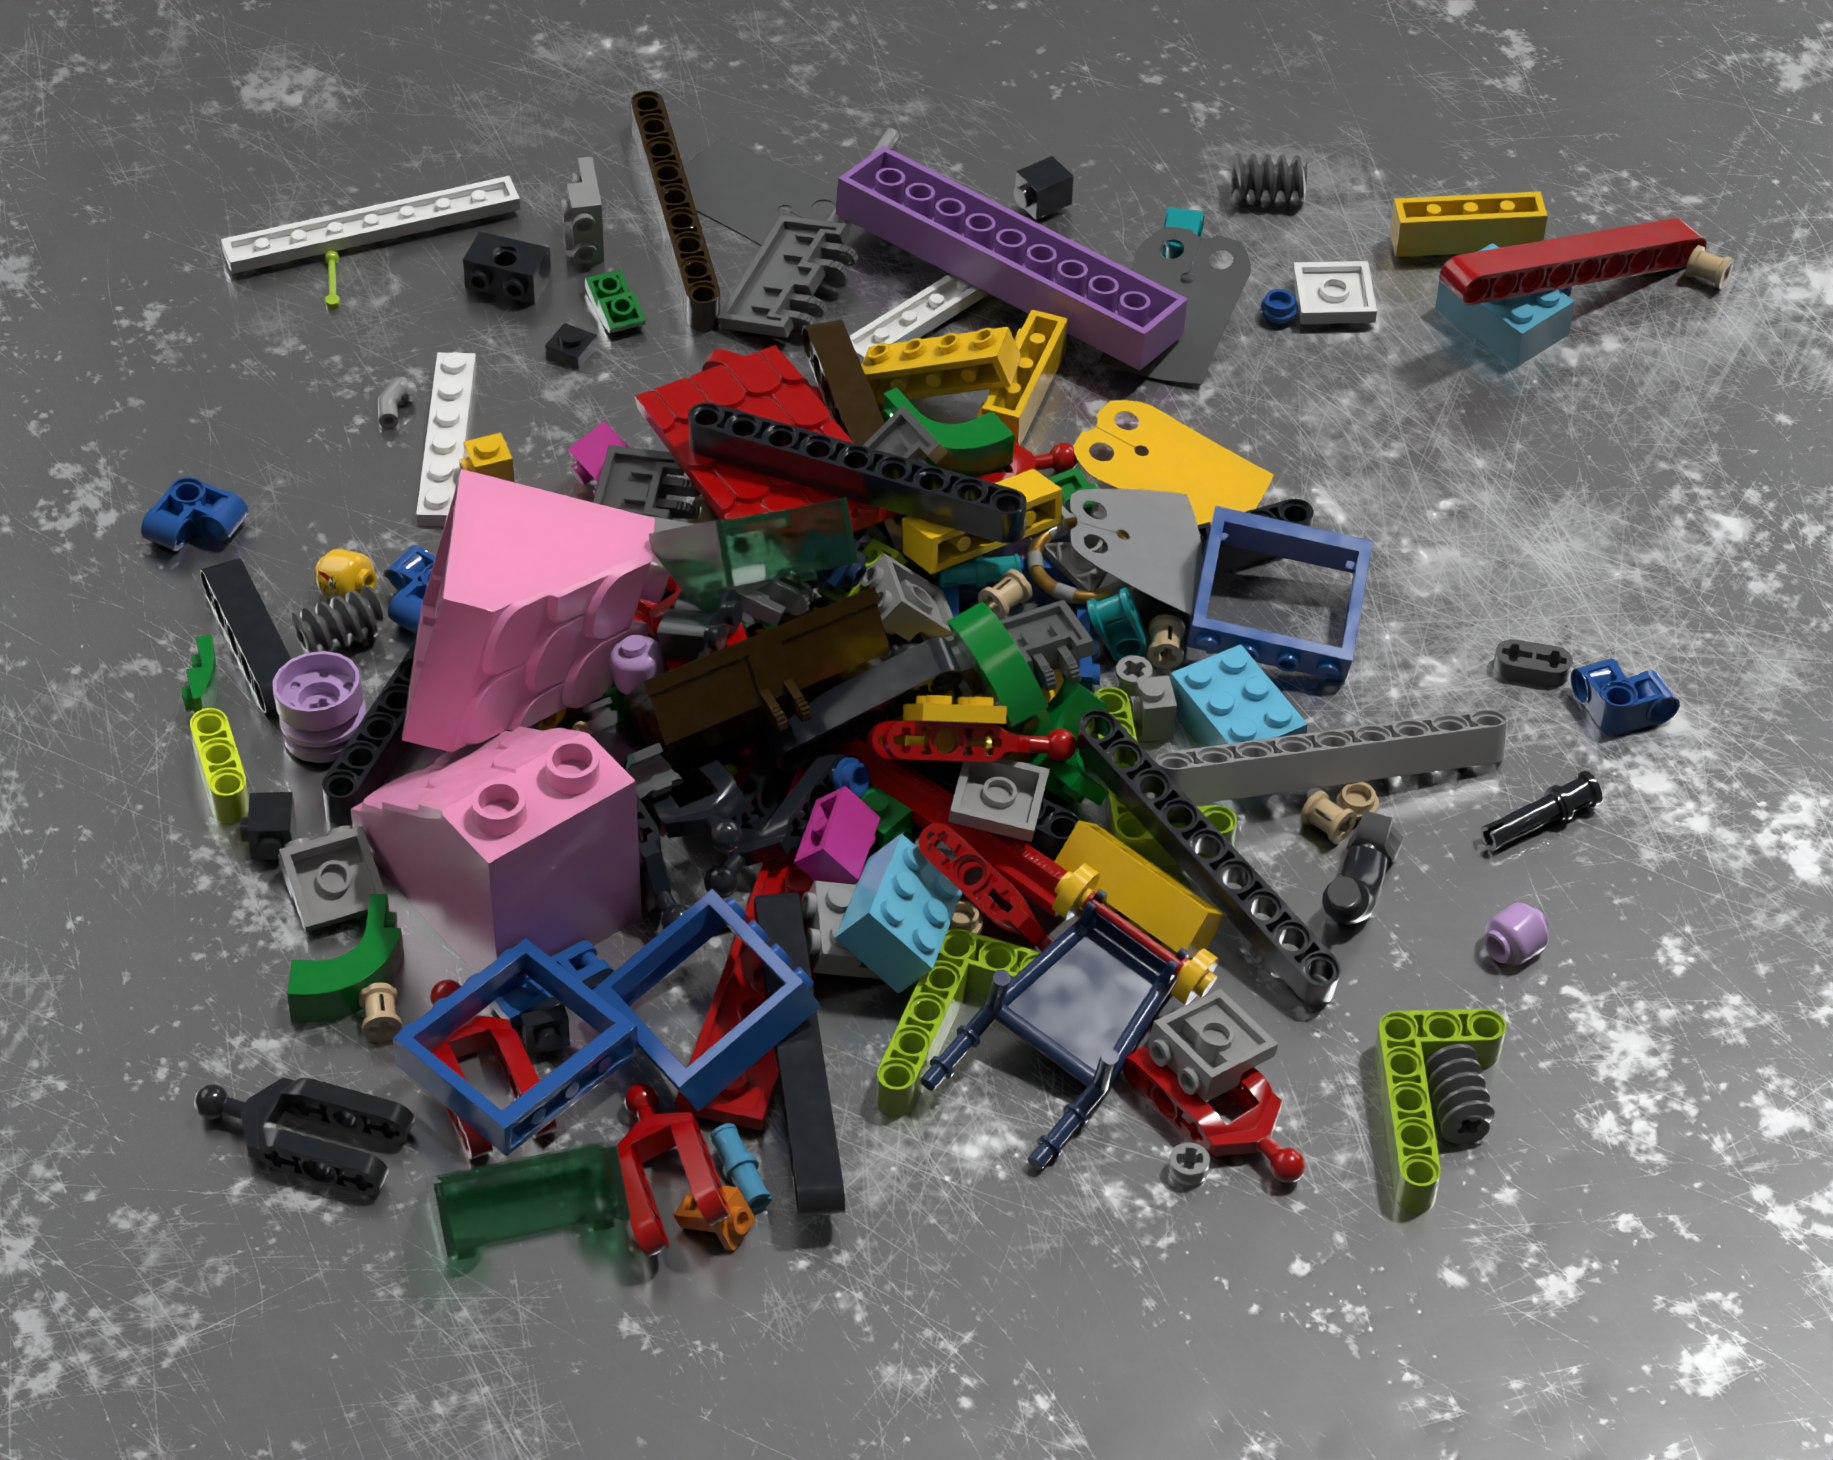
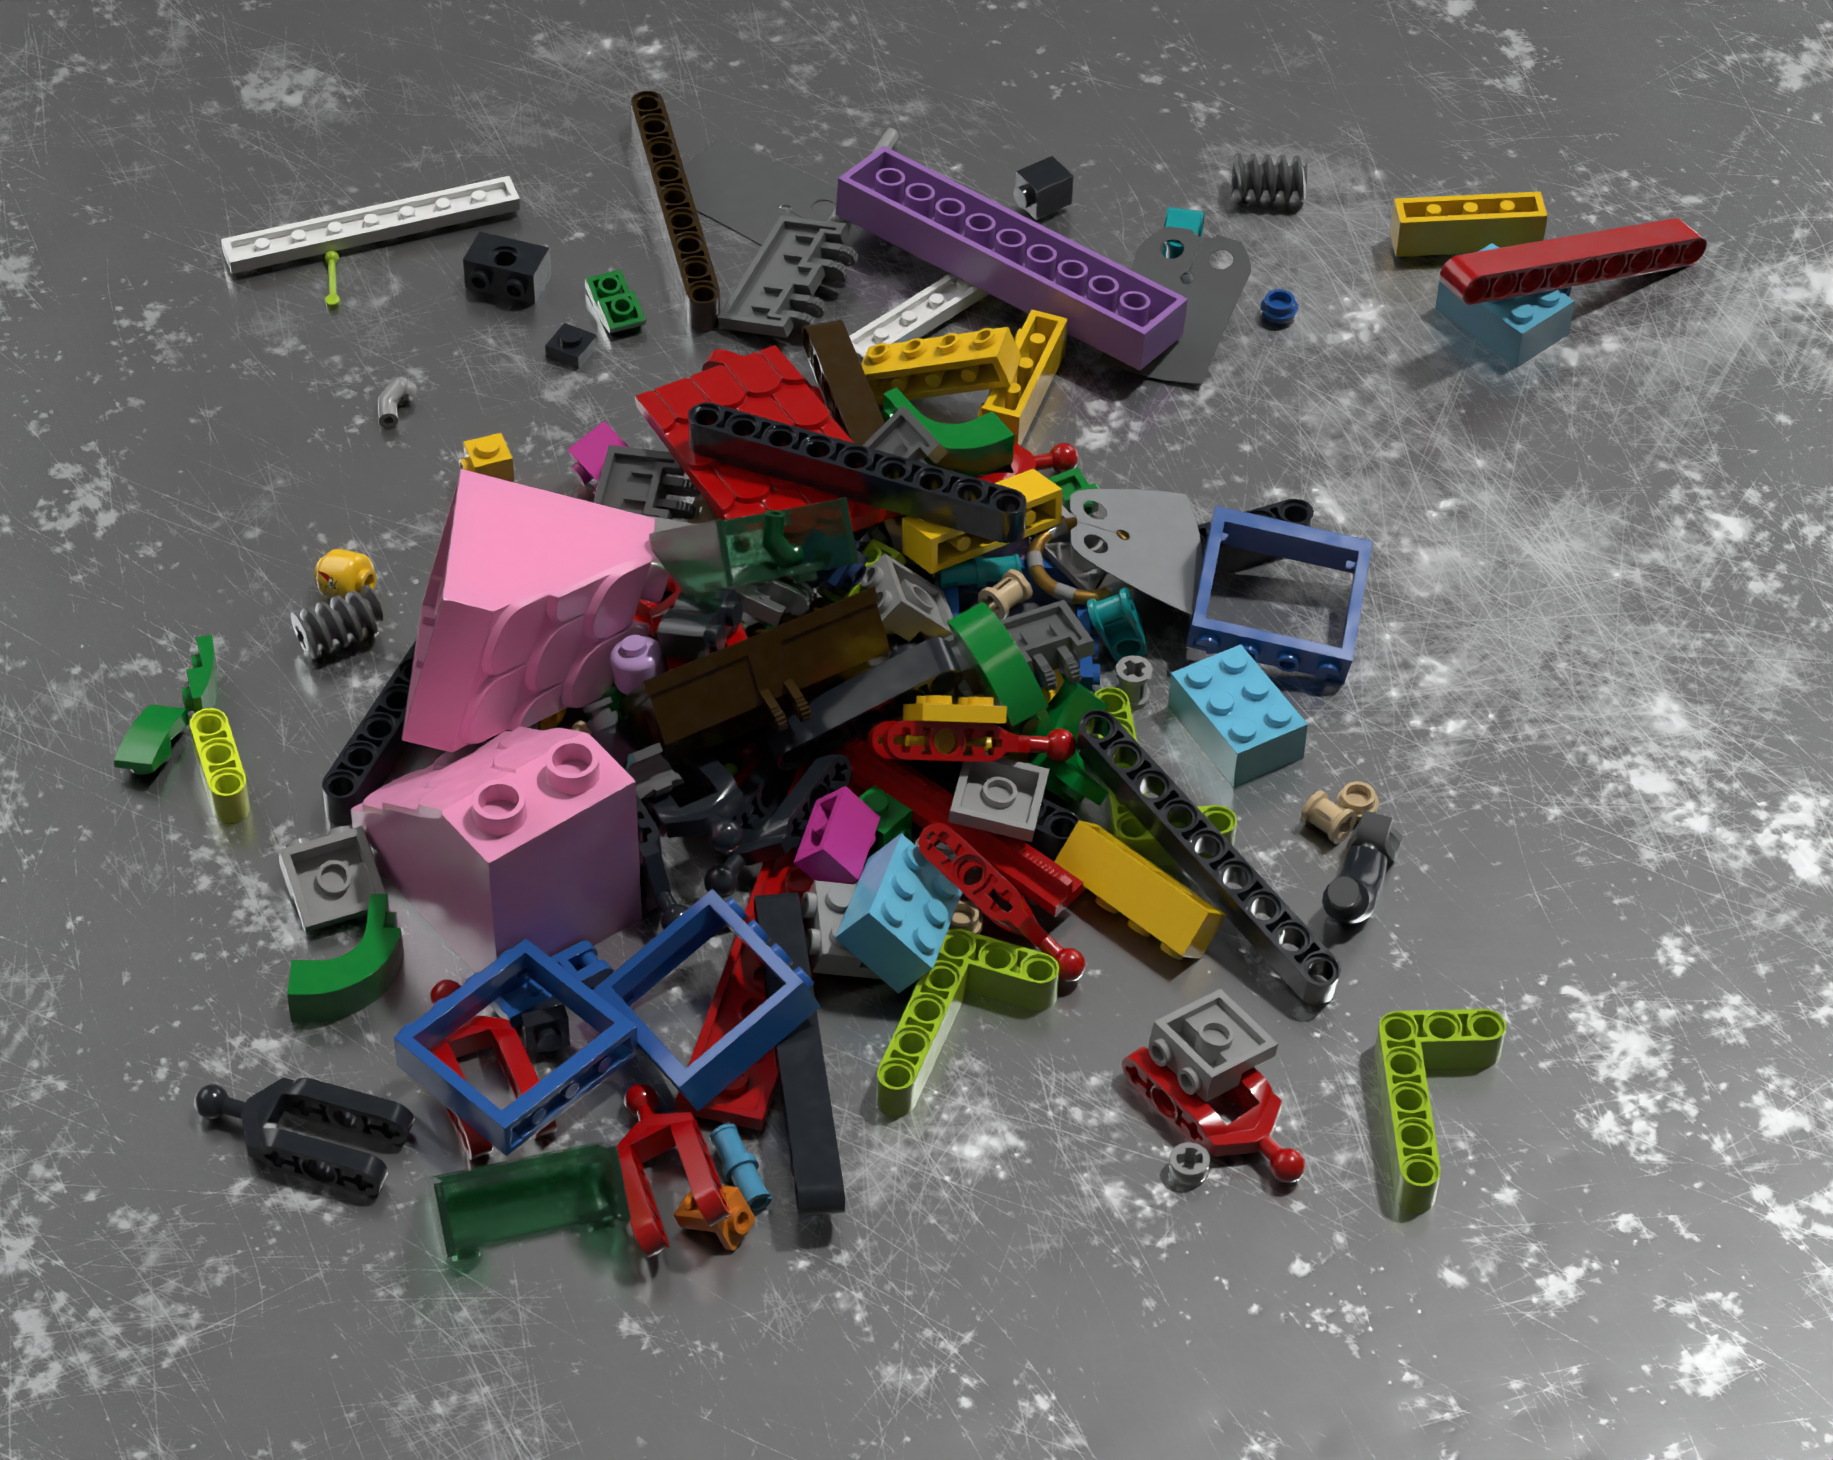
blue piece [141,477,249,551] -> none
black beam [200,558,291,713] -> none
black brick [240,792,296,860] -> none
lavender wheel [273,651,367,763] -> none
tan bush [359,982,402,1042] -> none
blue piece [383,545,435,635] -> none
white plate [416,352,476,526] -> none
light grey plate [561,157,604,265] -> none
blue plate [832,757,870,797] -> none
dark blue piece [920,863,1219,1170] -> none
yellow piece [1073,400,1274,525] -> none
light grey brick [1129,676,1177,743] -> none
tan bush [1147,614,1185,669] -> none
light grey beam [1154,710,1508,804] -> none
white plate [1292,261,1377,324] -> none
dark grey piece [1424,1044,1495,1144] -> none
black pin [1480,770,1603,851] -> none
lavender head [1484,902,1549,967] -> none
dark grey beam [1493,639,1573,686] -> none
blue piece [1571,658,1680,736] -> none
tan bush [1685,245,1734,289] -> none
none -> green slope [114,704,189,774]
none -> dark green arm [762,510,804,569]

